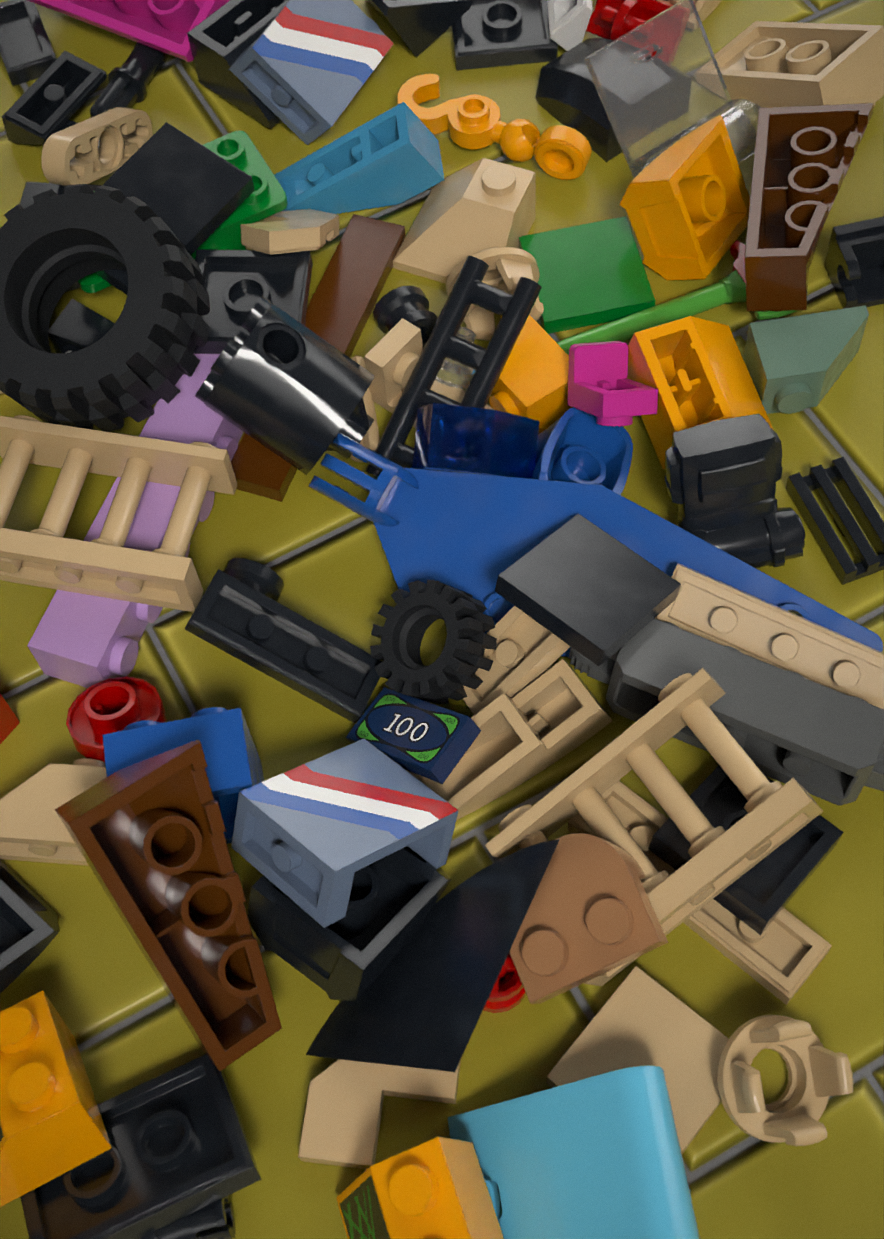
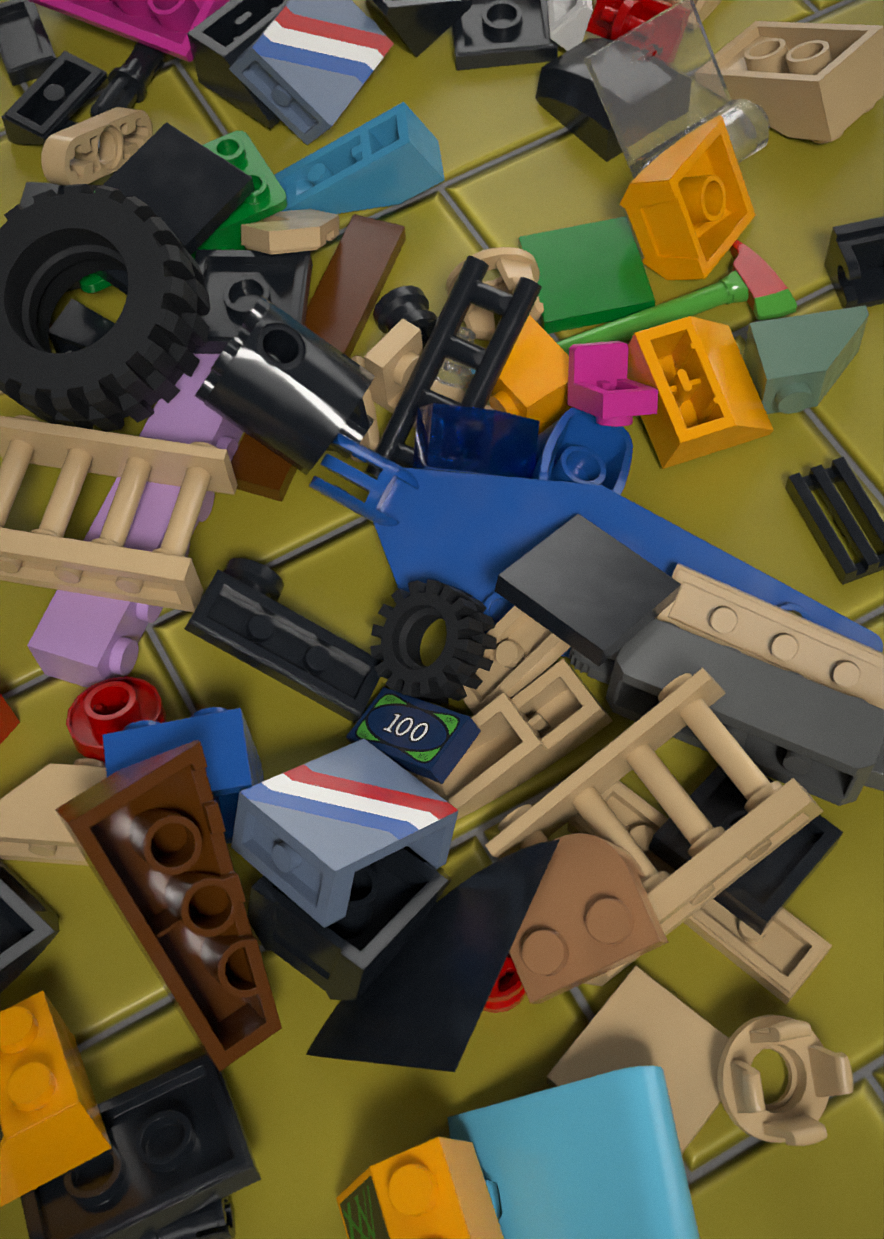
tan tile [298,1059,461,1169] -> none
tan slope [393,158,535,284] -> none
light orange piece [397,74,541,162] -> none
light orange tile [534,125,592,180] -> none
black piece [665,414,806,568] -> none
reddish brown wedge [745,103,874,311] -> none

